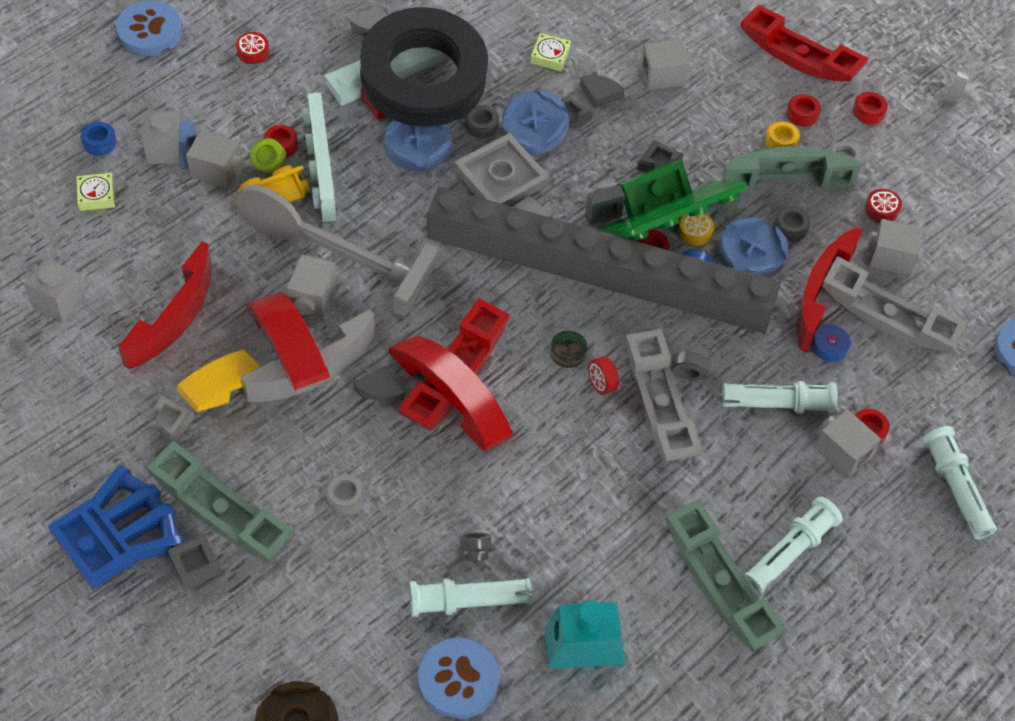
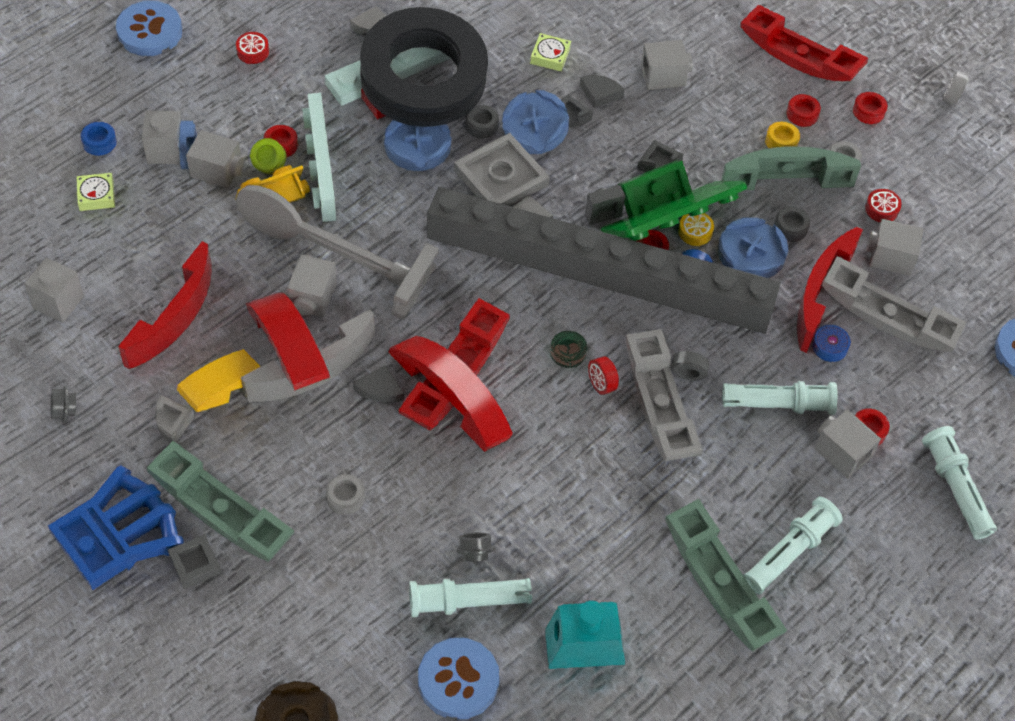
none -> dark grey plate [50,385,76,423]

